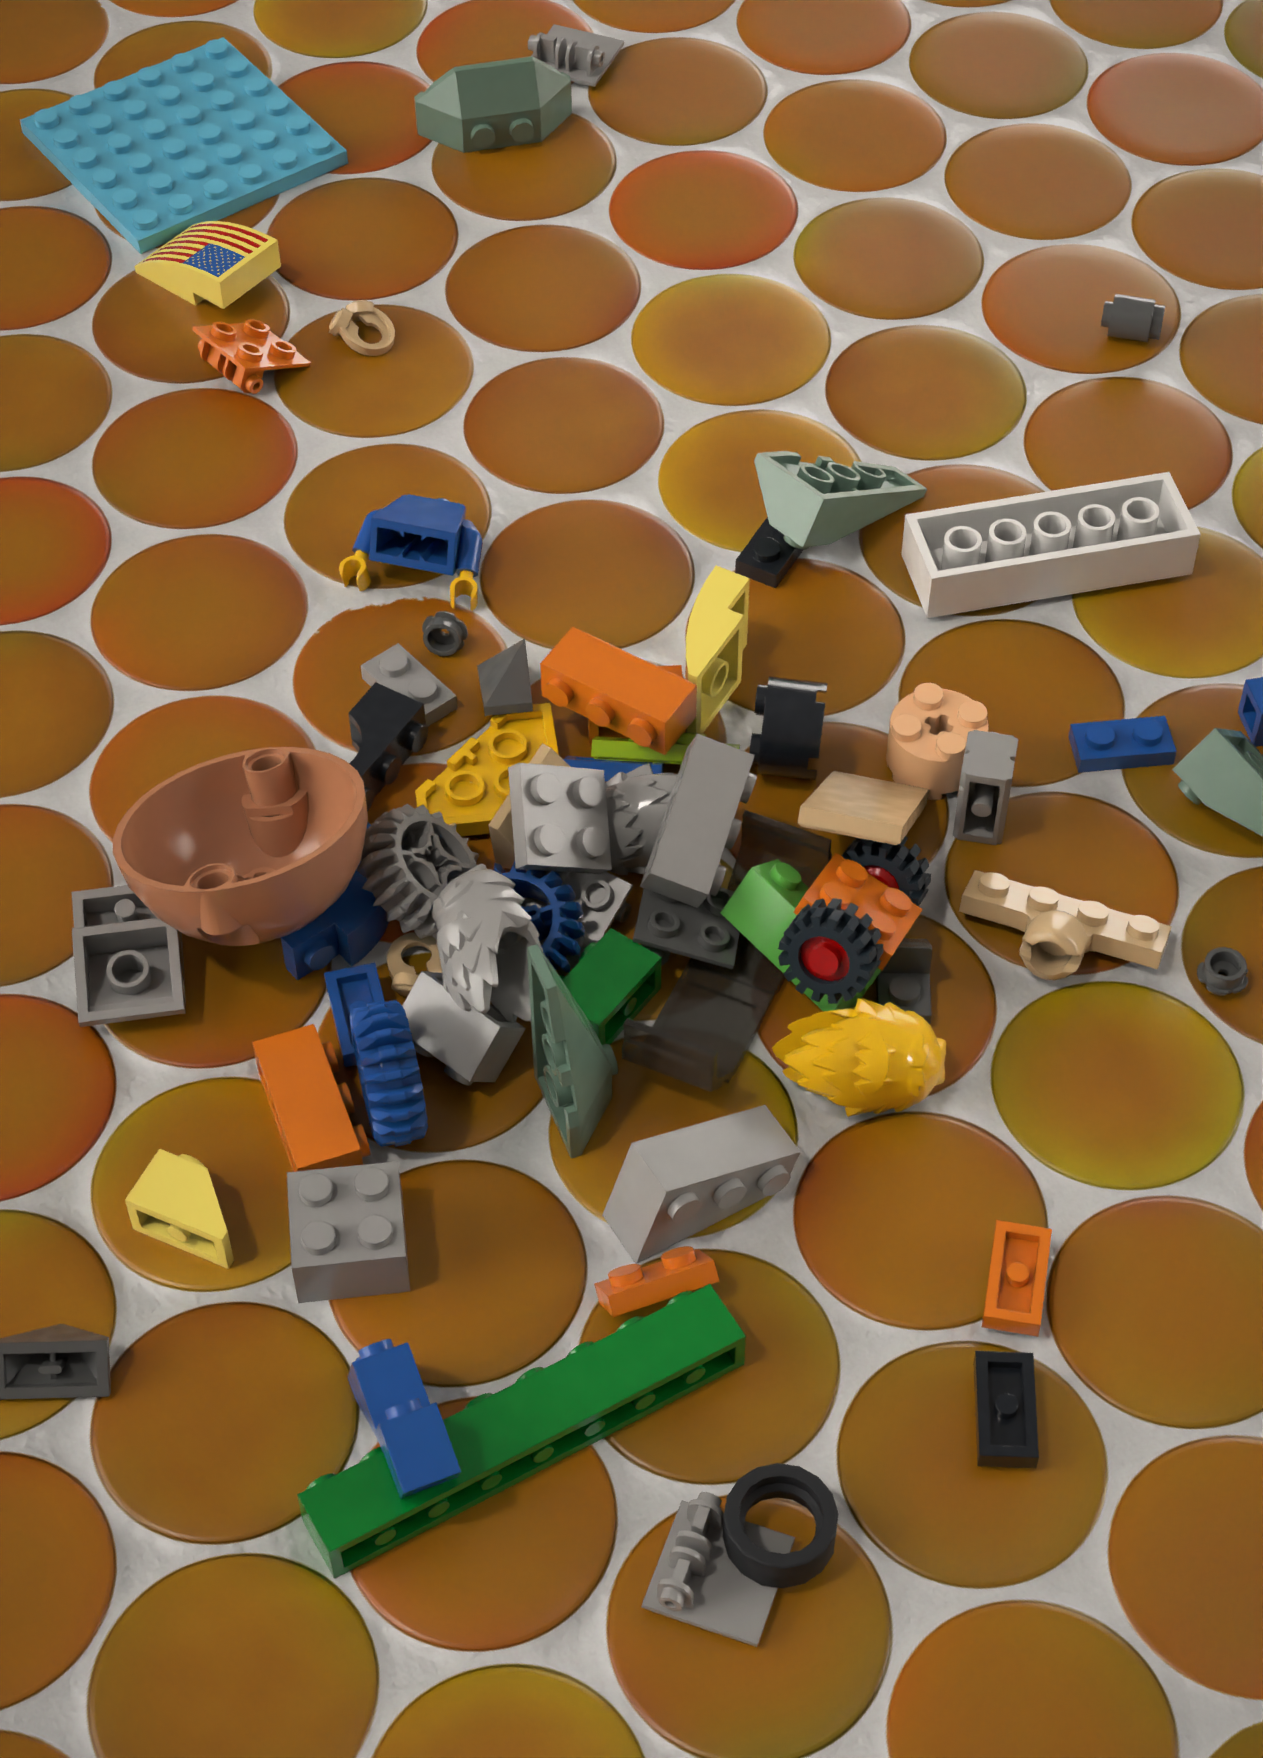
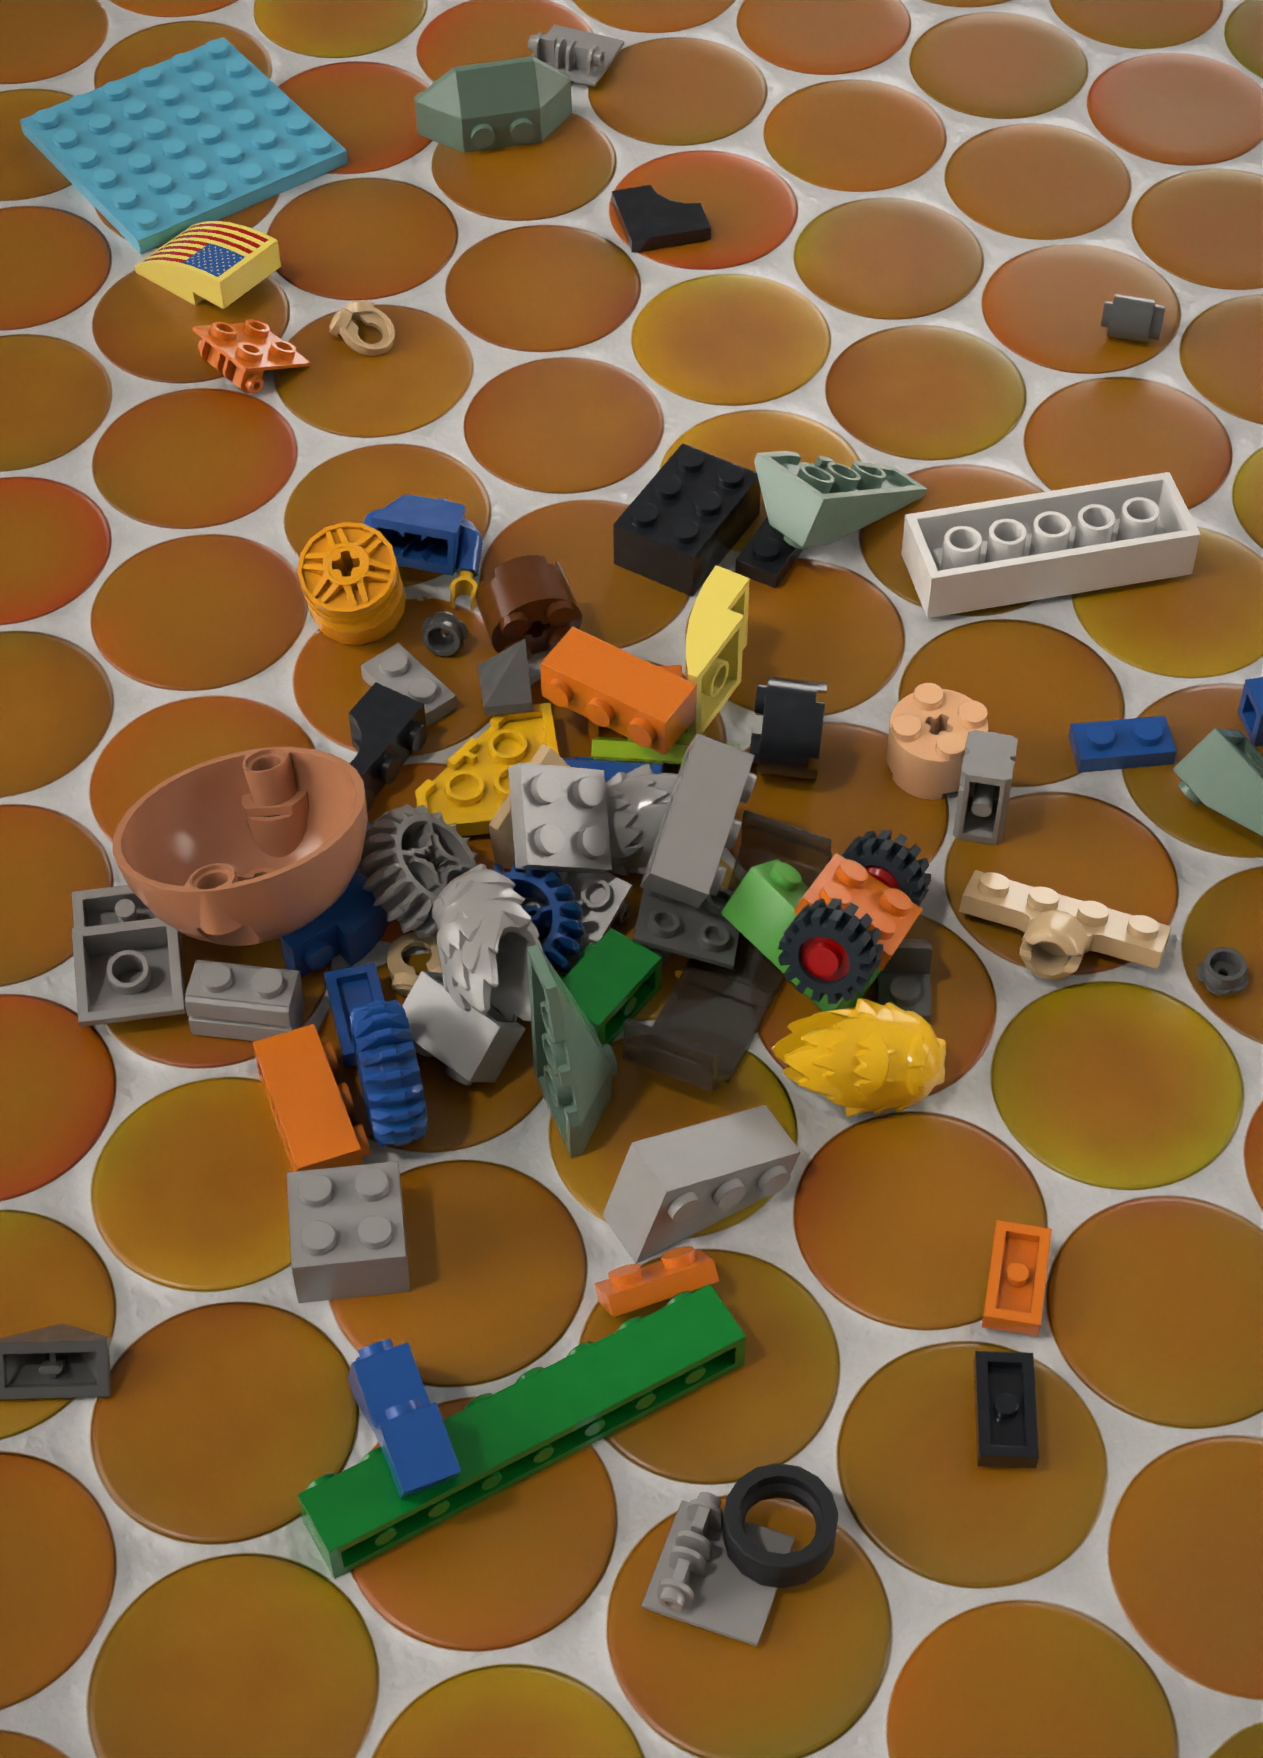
light yellow slope [125,1149,234,1269] -> none
tan tile [797,771,929,845] -> none
none -> light grey brick [184,960,305,1041]
none -> light orange wheel [297,522,406,645]
none -> reddish brown brick [475,555,582,660]
none -> black tile [612,185,711,253]
none -> black brick [613,443,761,597]

